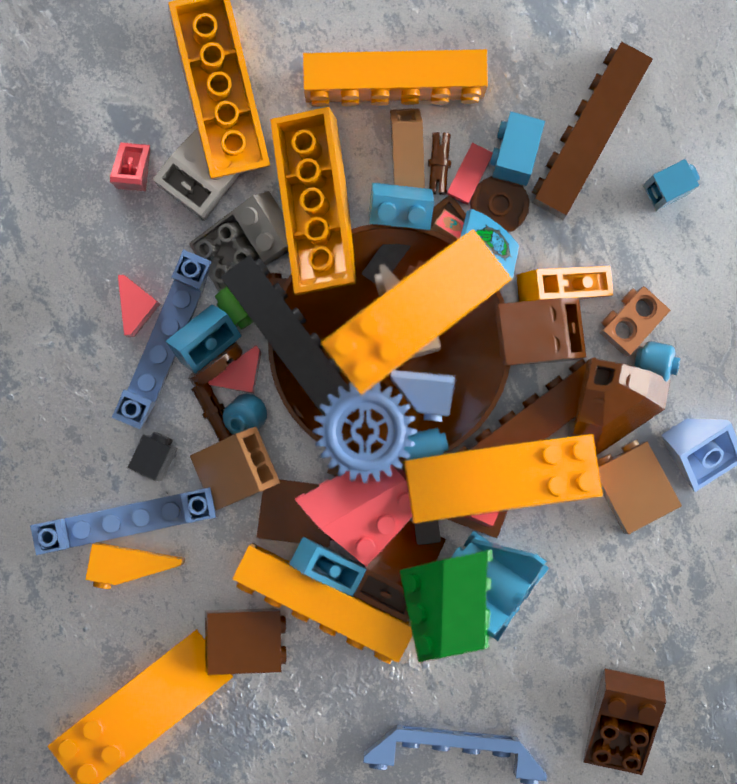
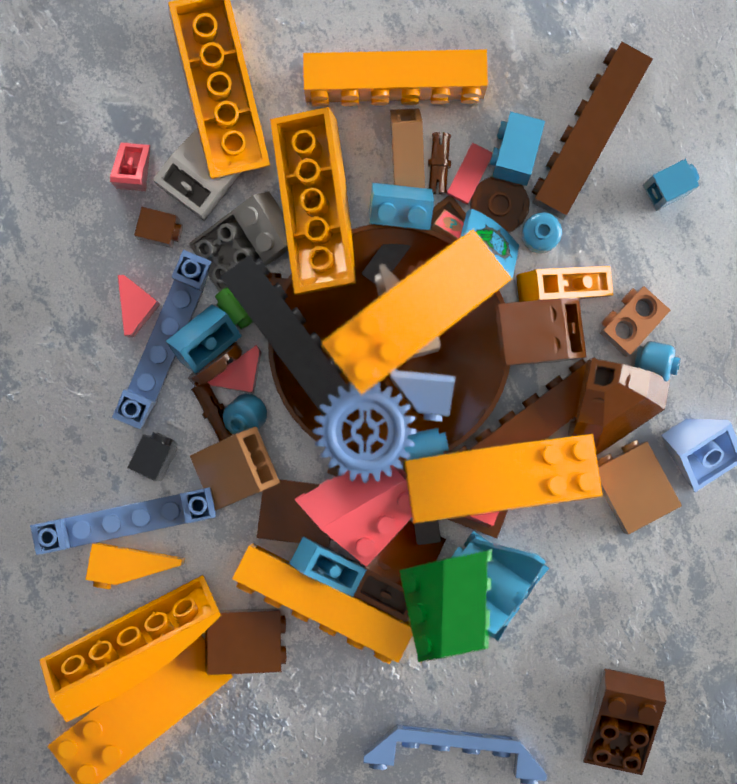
none -> light orange slope [39,575,221,723]
none -> reddish brown brick [134,207,183,248]
none -> dark azure head [521,212,562,254]

